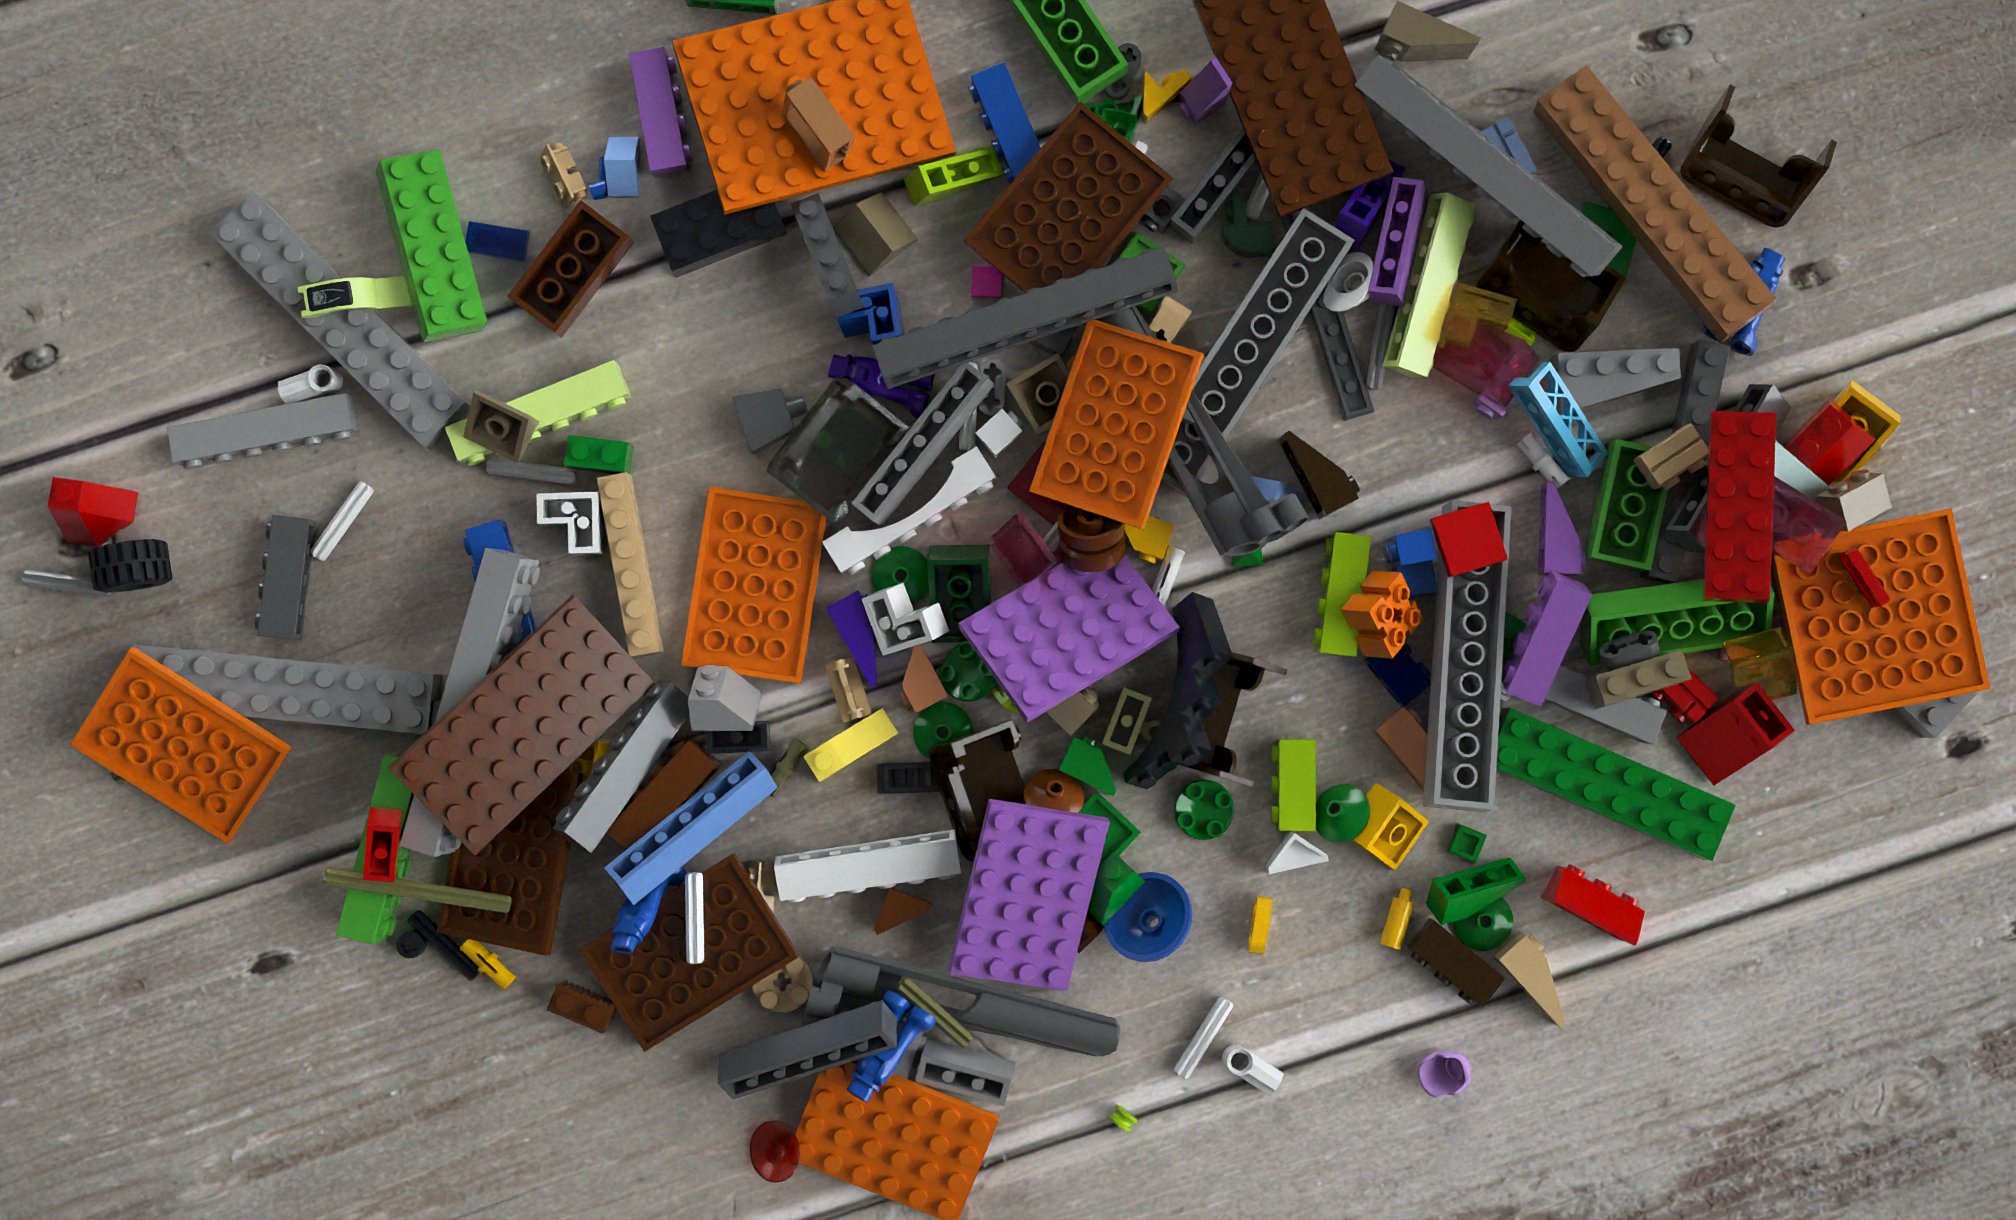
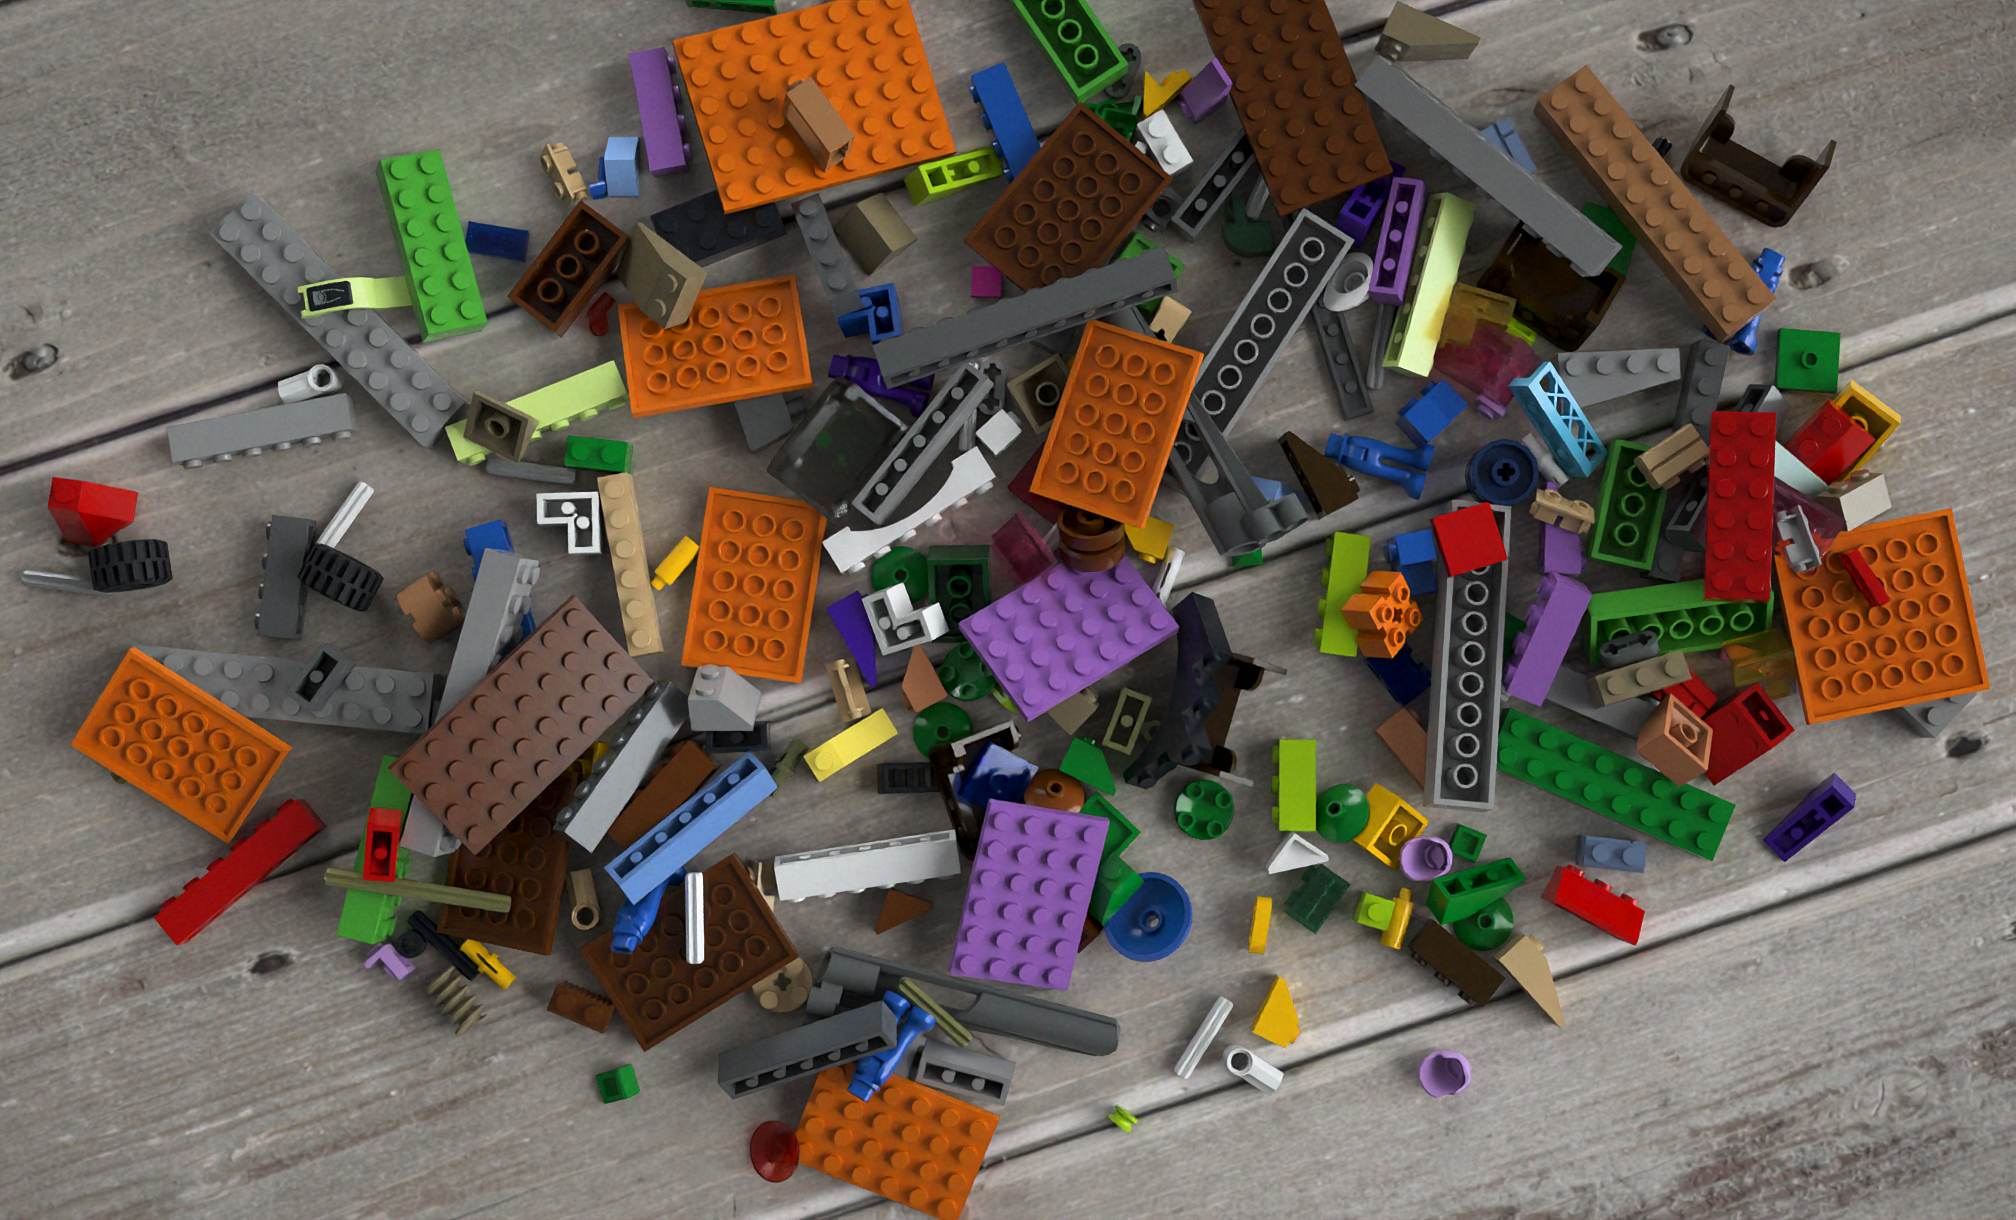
none -> red brick [154,798,327,946]
none -> dark grey brick [286,642,356,712]
none -> black tyre [297,543,384,611]
none -> lavender bracket [363,942,416,980]
none -> medium nougat brick [397,570,466,643]
none -> dark tan piece [425,965,488,1035]
none -> tan piece [565,868,604,930]
none -> clear red arm [587,291,616,336]
none -> green slope [596,1064,640,1104]
none -> dark tan slope [616,222,708,329]
none -> orange plate [617,274,813,418]
none -> yellow cylinder [651,535,700,591]
none -> clear blue plate [957,740,1038,809]
none -> white brick [1135,109,1193,179]
none -> yellow slope [1250,974,1300,1049]
none -> clear green brick [1283,863,1351,934]
none -> blue piece [1324,433,1435,500]
none -> lime brick [1353,891,1395,931]
none -> blue brick [1395,379,1468,448]
none -> lavender hair [1399,836,1453,881]
none -> dark blue wheel [1464,439,1539,506]
none -> tan hinge [1528,488,1595,534]
none -> sand blue brick [1575,835,1647,873]
none -> nougat slope [1636,693,1713,787]
none -> dark purple slope [1763,773,1856,862]
none -> light grey hinge [1773,505,1822,574]
none -> green plate [1774,328,1841,394]

